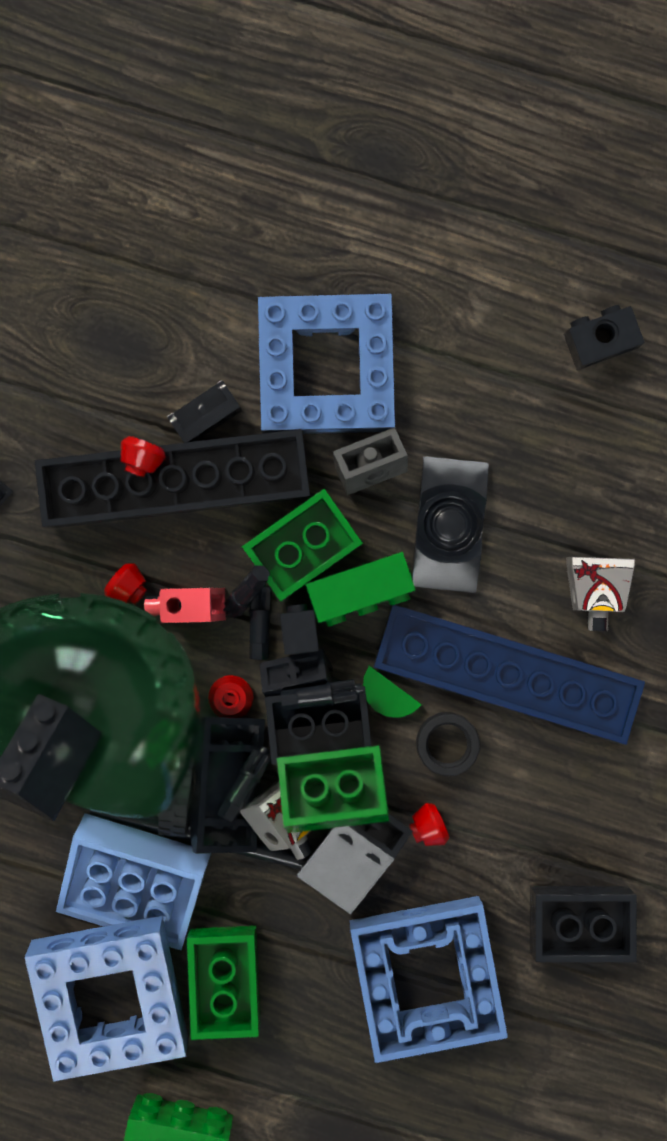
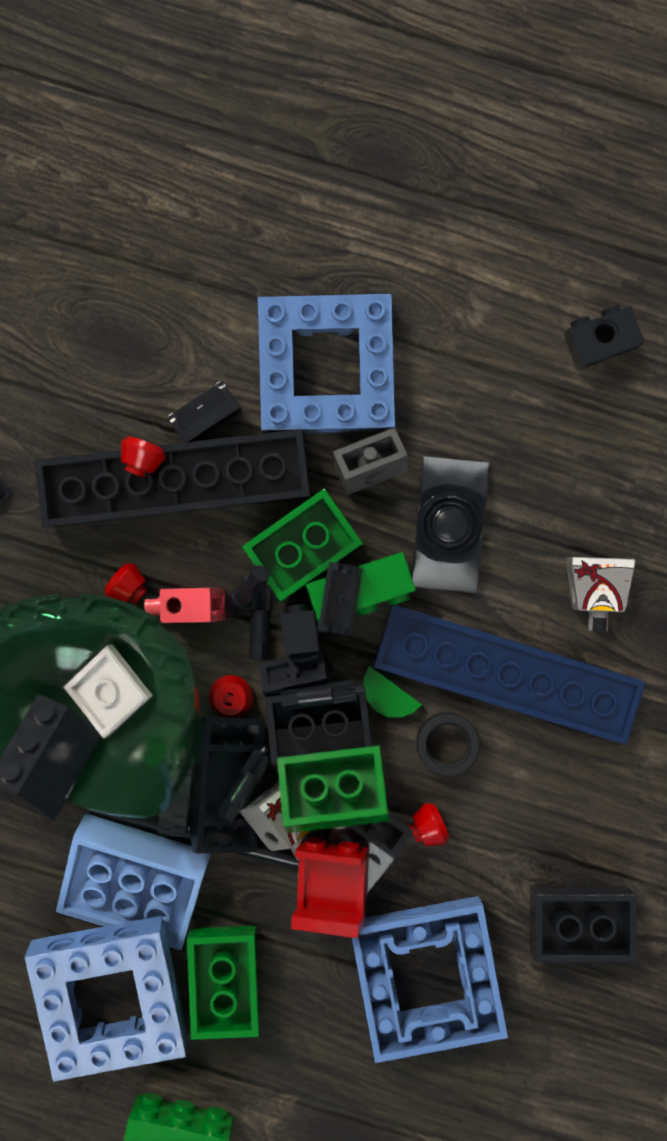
none -> white plate [64,644,153,739]
none -> red panel [291,837,369,938]
none -> black hinge [317,562,363,636]

